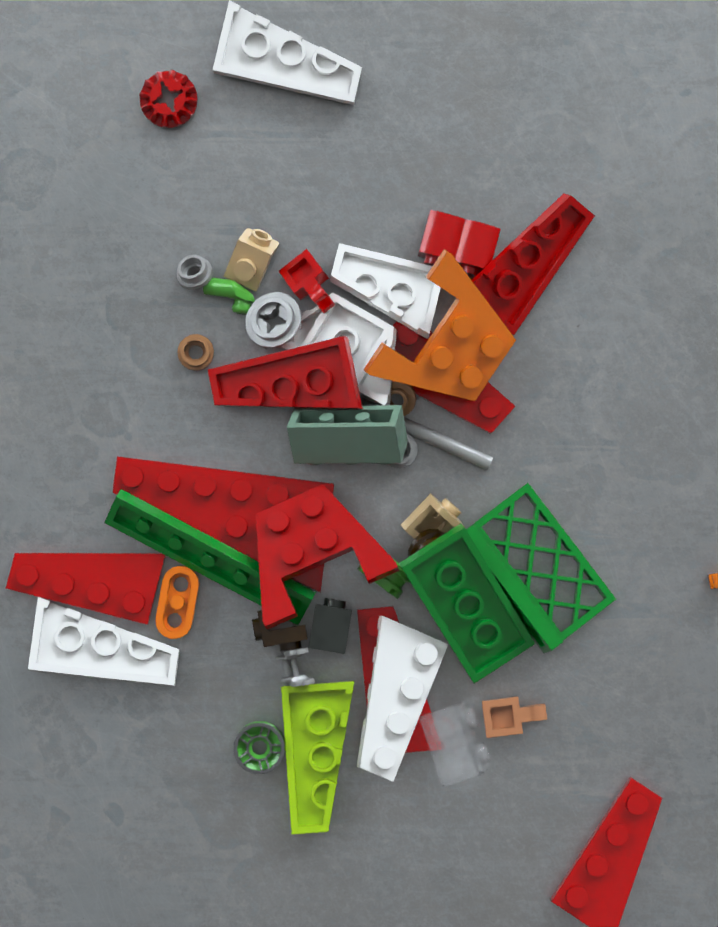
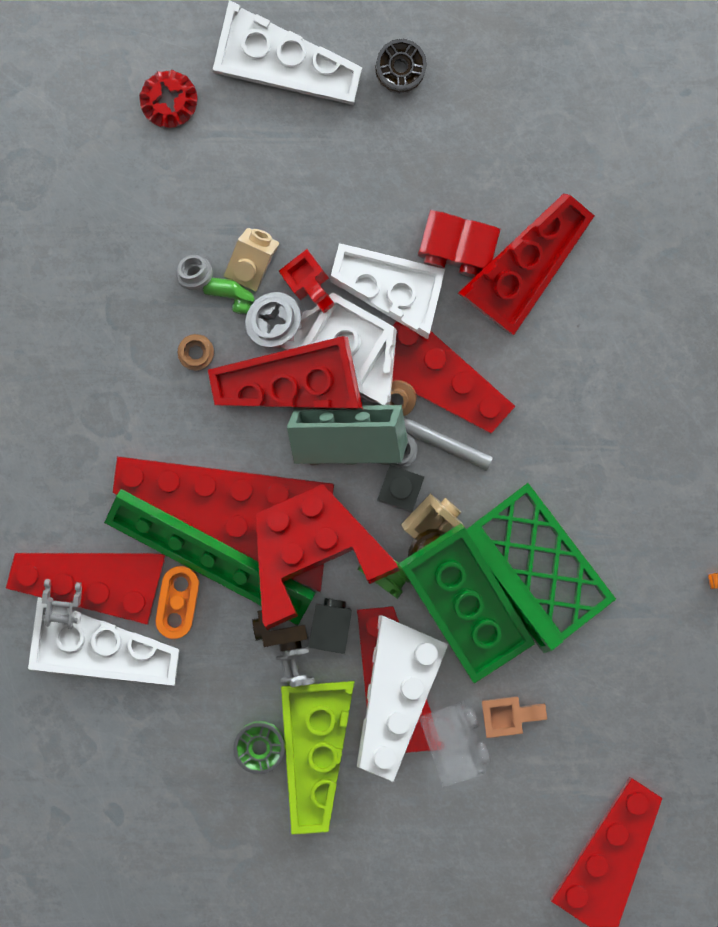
orange wing [363,249,516,401] -> none
none -> light grey piece [42,579,82,629]
none -> dark brown wheel [375,39,427,94]
none -> pearl dark grey brick [377,465,424,513]

